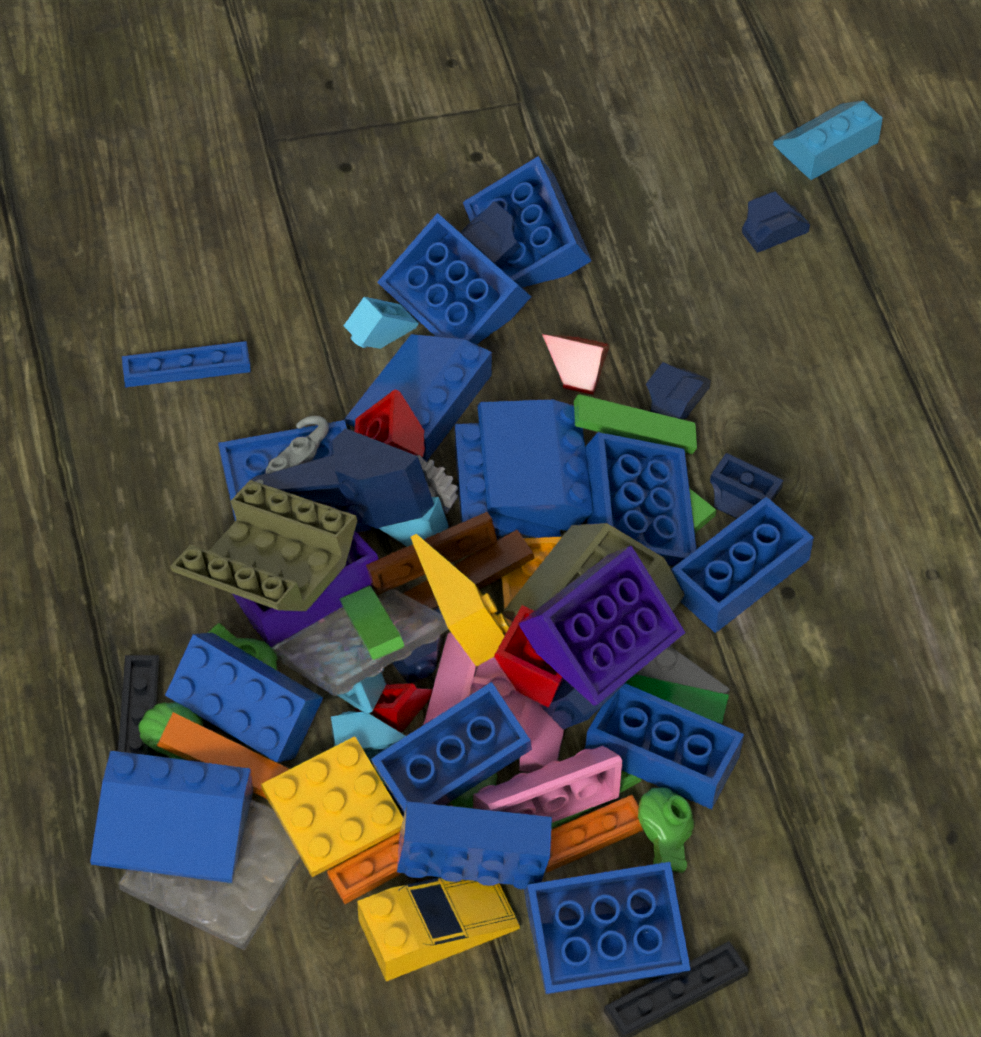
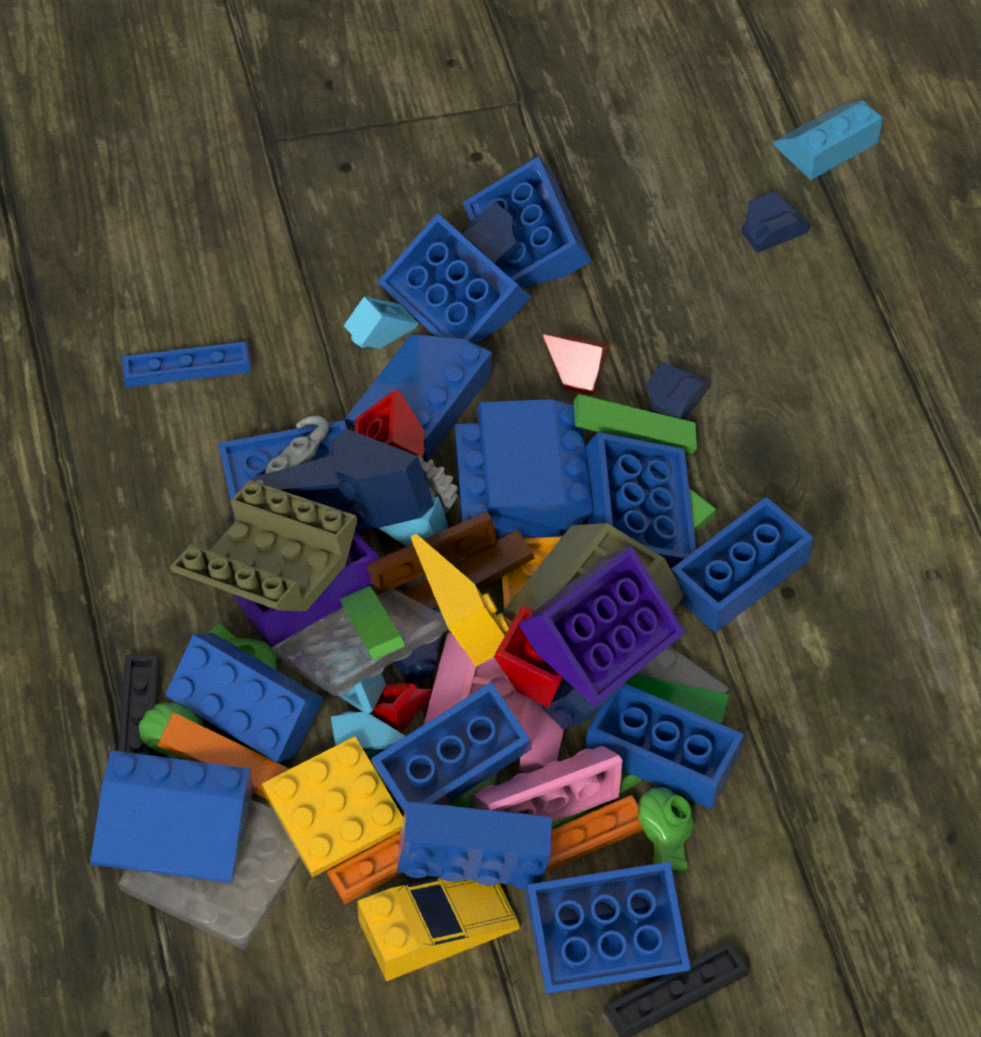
dark blue slope [710,453,784,519] -> none

